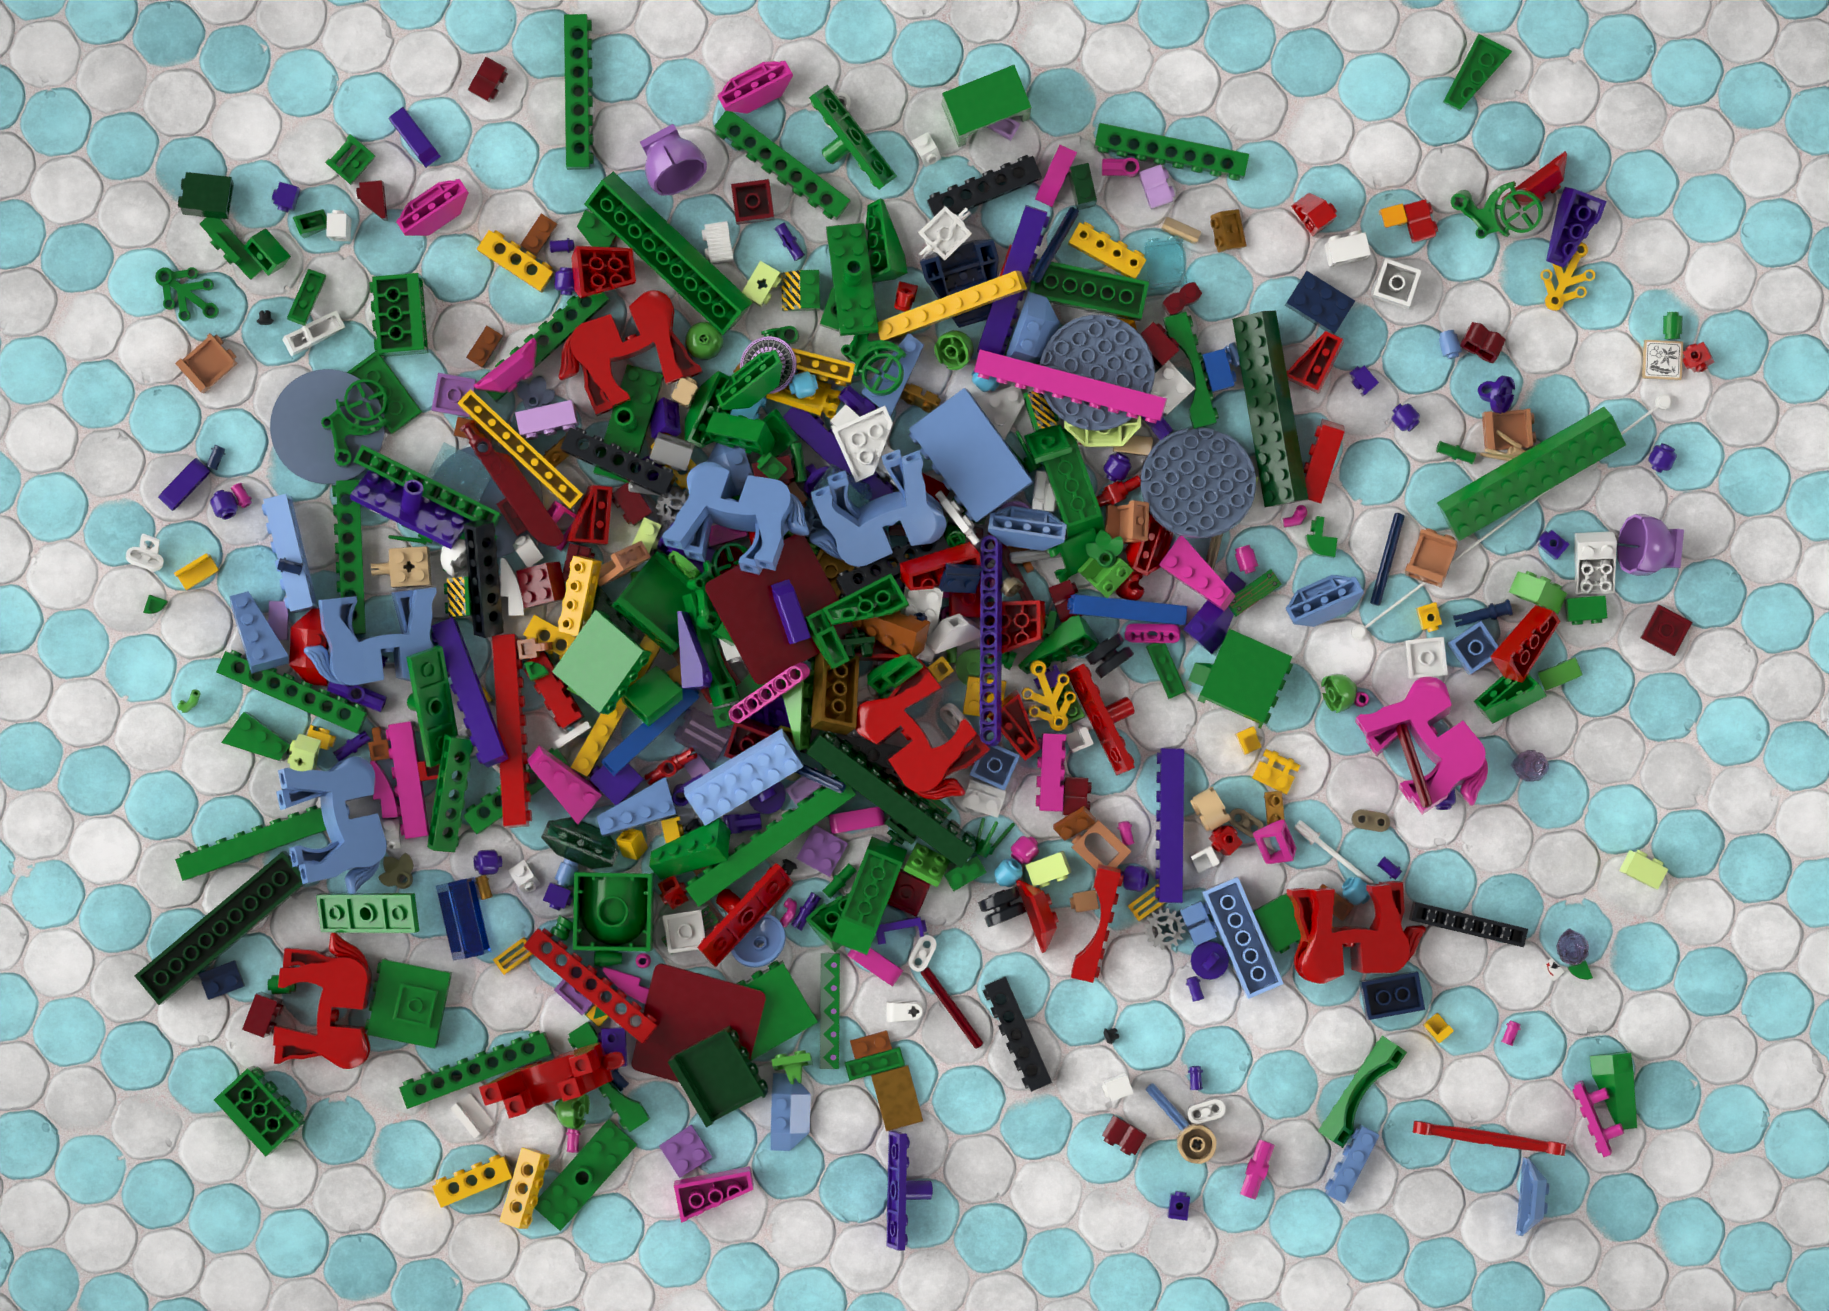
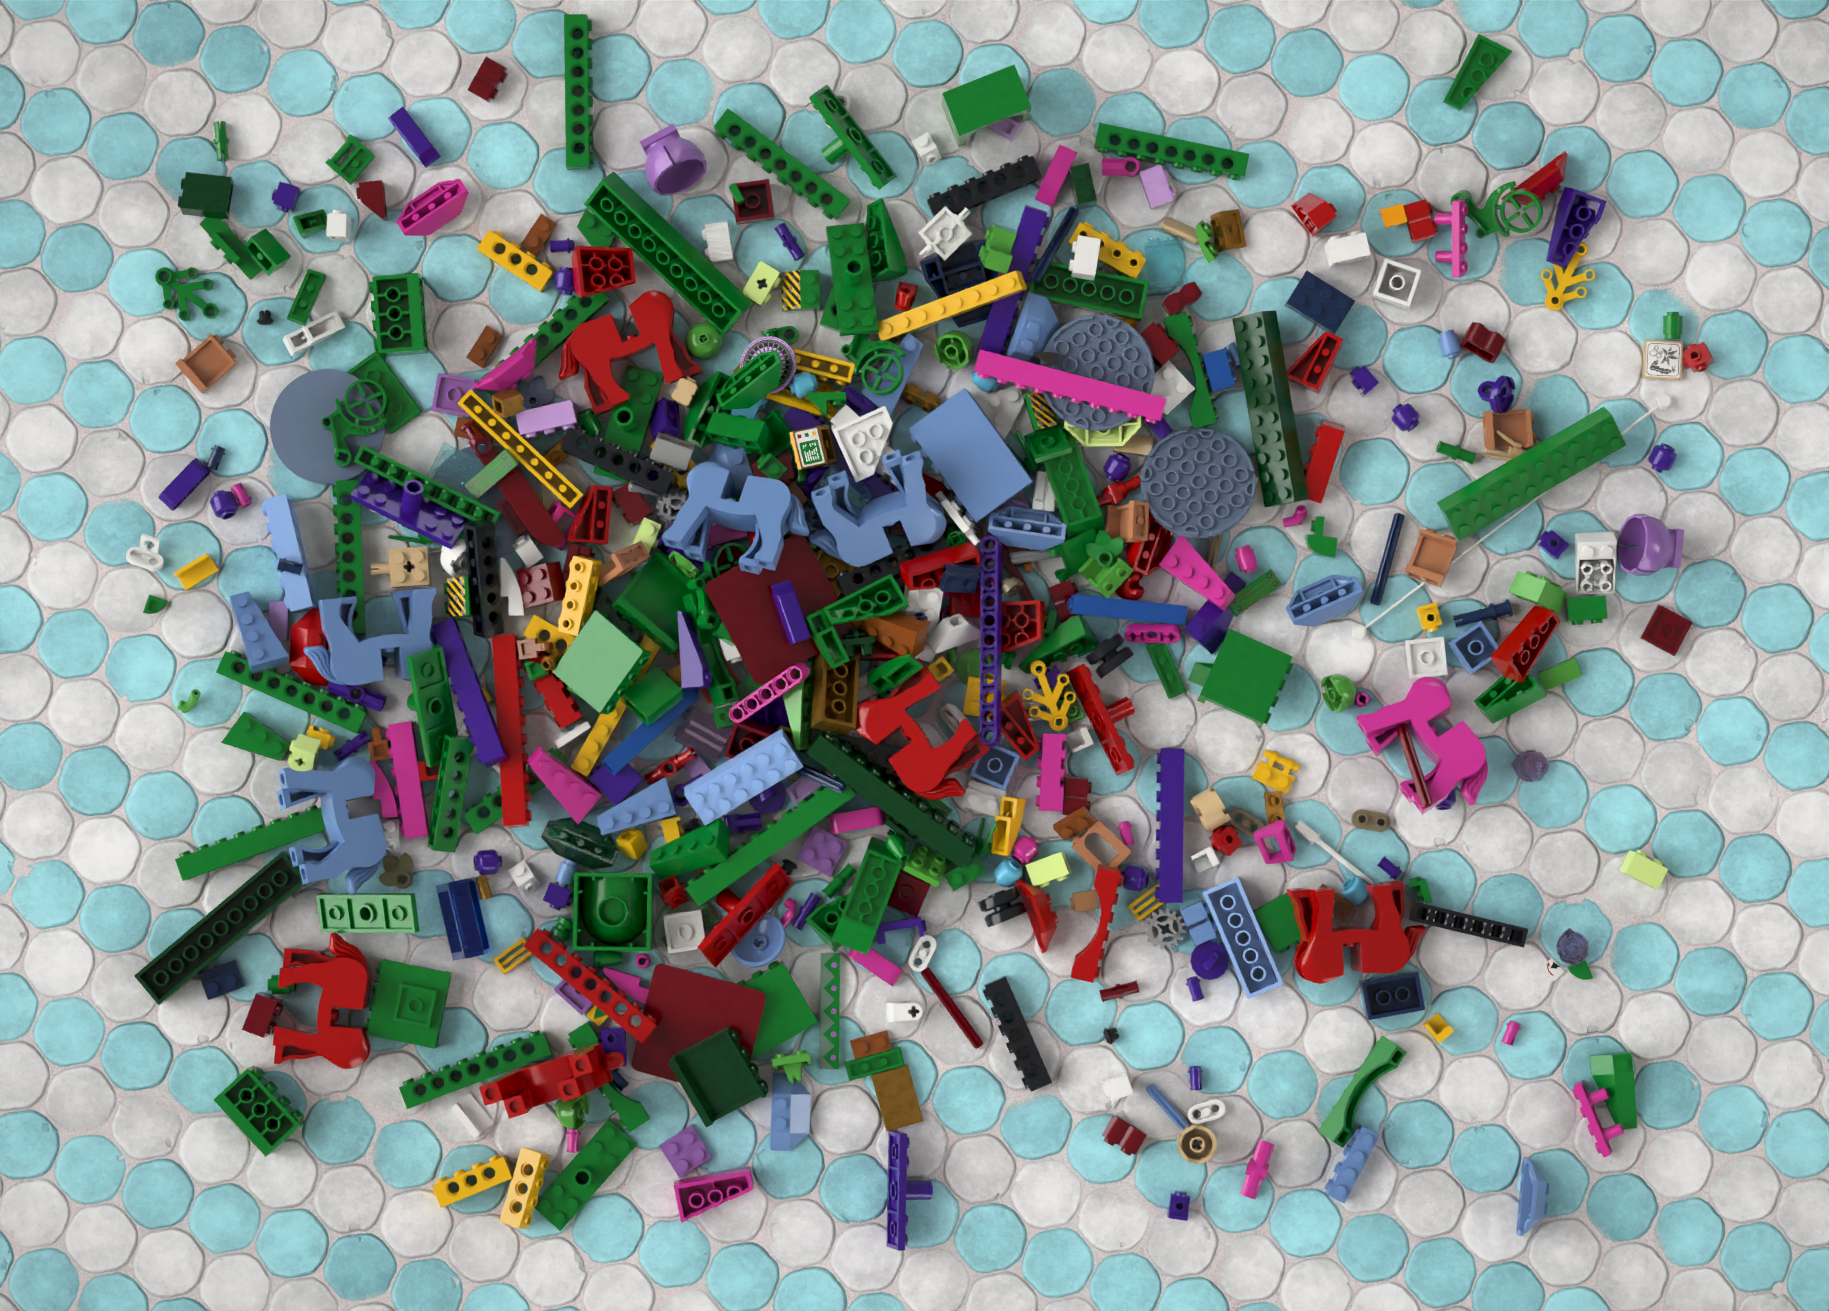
dark pink wedge [717,61,793,114] -> none
yellow panel [1235,726,1261,755] -> none
red piece [1412,1121,1567,1156] -> none
none -> green pin [213,121,229,161]
none -> green tile [464,449,519,500]
none -> pearl gold brick [492,388,524,418]
none -> pearl gold pin [541,650,564,670]
none -> green brick [577,408,602,437]
none -> green tile [729,183,744,205]
none -> slope [789,425,837,470]
none -> green slope [807,392,846,419]
none -> green cone [886,834,909,863]
none -> bright green brick [979,223,1017,274]
none -> yellow slope [991,796,1026,856]
none -> clear smoke slope [1035,352,1060,366]
none -> white brick [1068,235,1101,281]
none -> dark red pin [1099,980,1139,1002]
none -> bright green slope [1196,220,1218,263]
none -> green bracket [1406,876,1432,903]
none -> dark pink plate [1435,199,1468,278]

